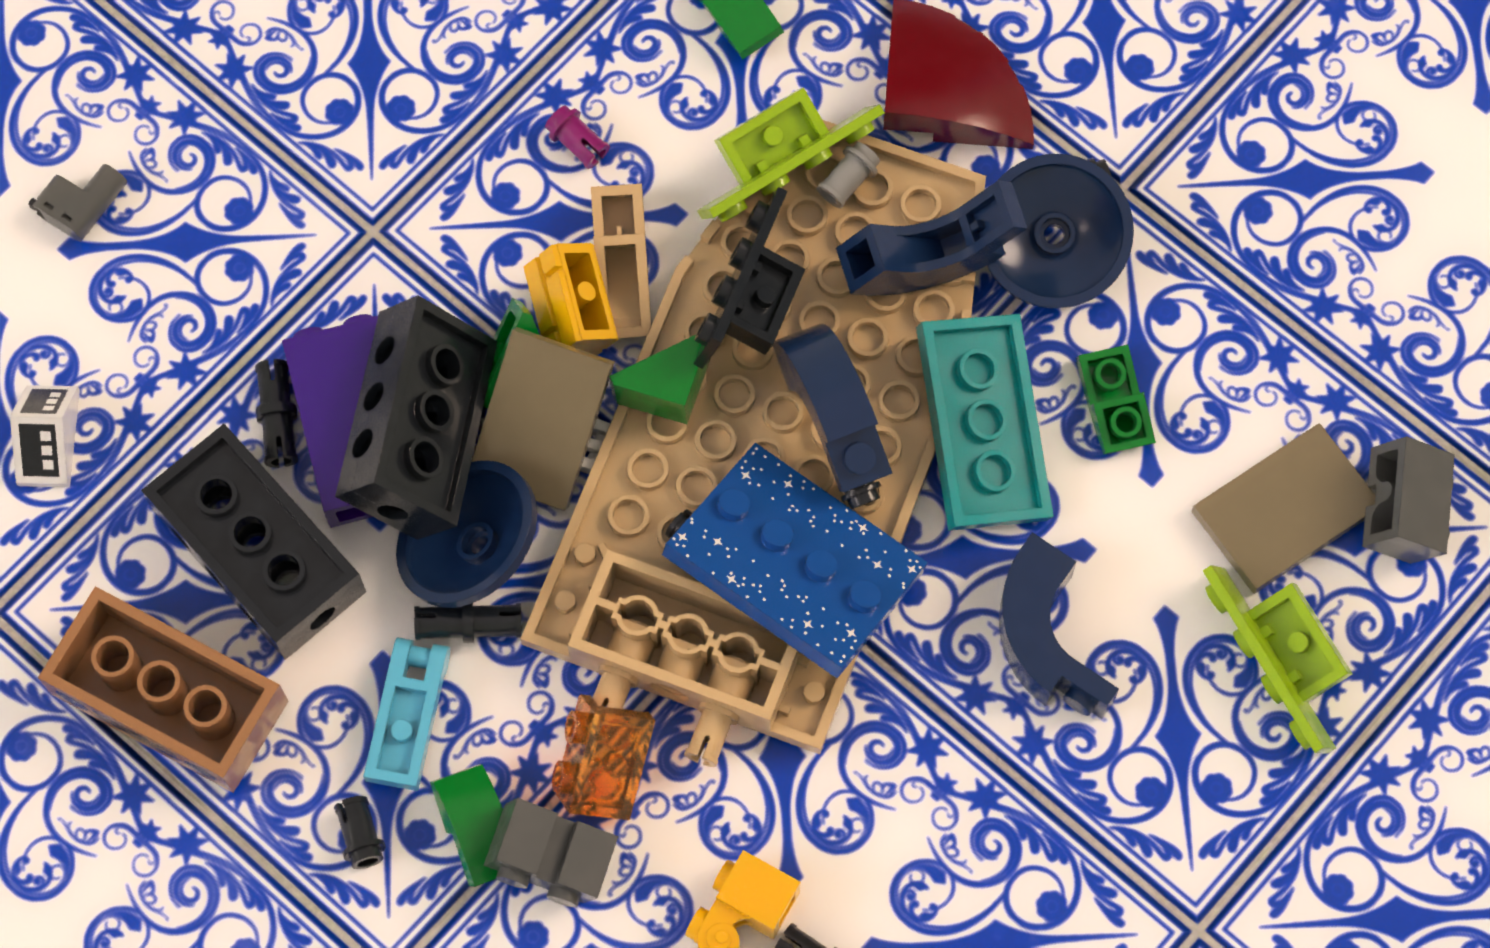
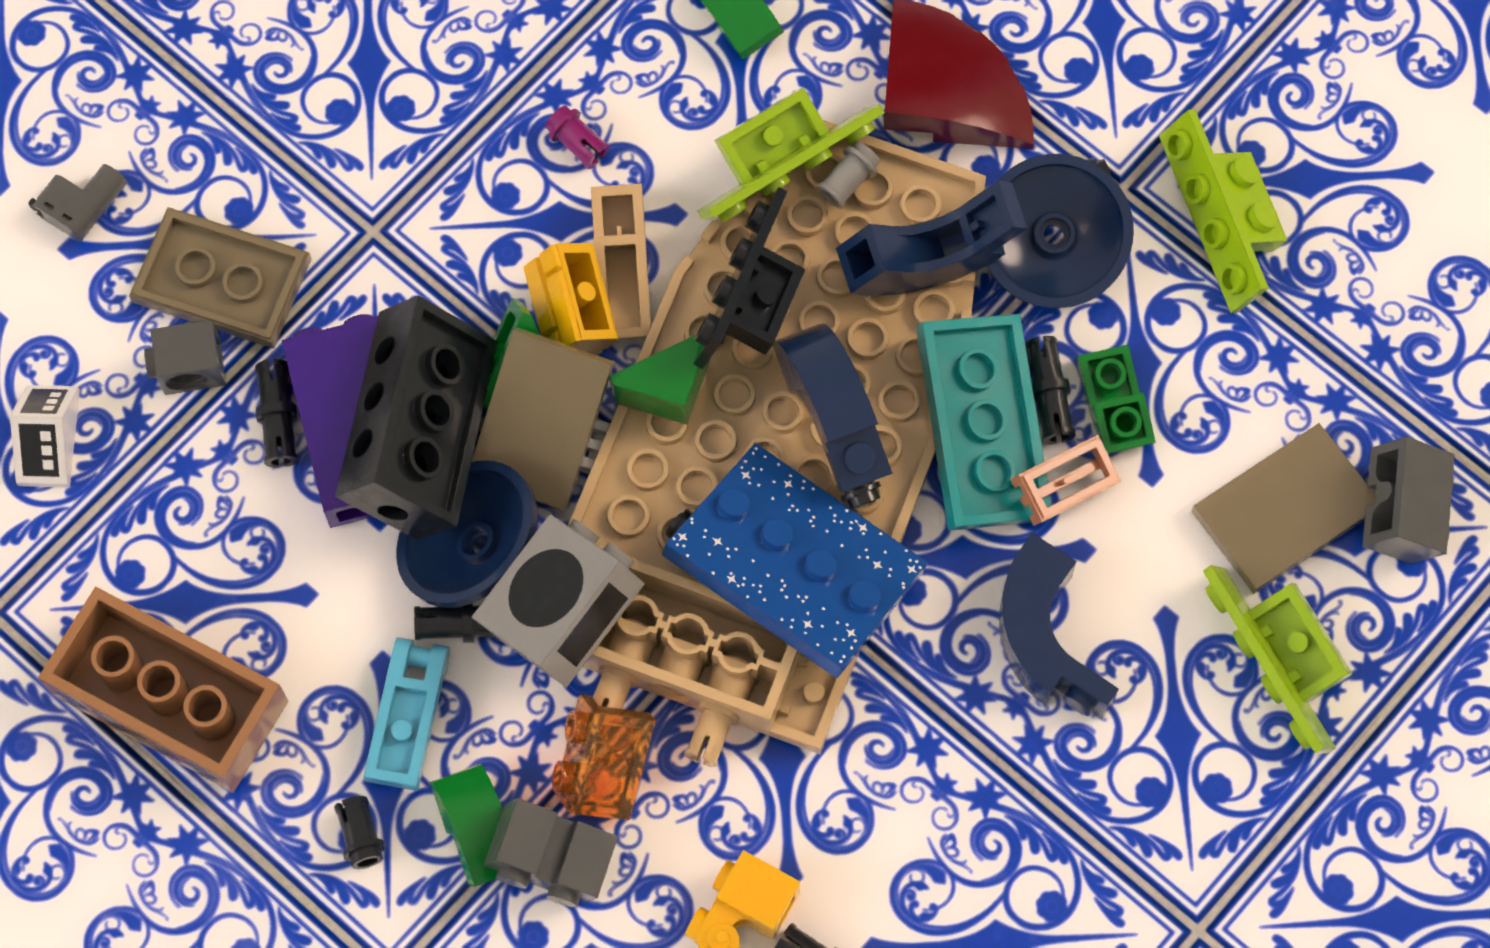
black brick [141,424,367,660] -> none
none -> dark tan tile [129,207,312,349]
none -> dark grey brick [144,319,226,395]
none -> brick [472,514,645,688]
none -> tile [1010,435,1121,526]
none -> black pin [1025,336,1076,444]
none -> lime bracket [1159,109,1288,313]

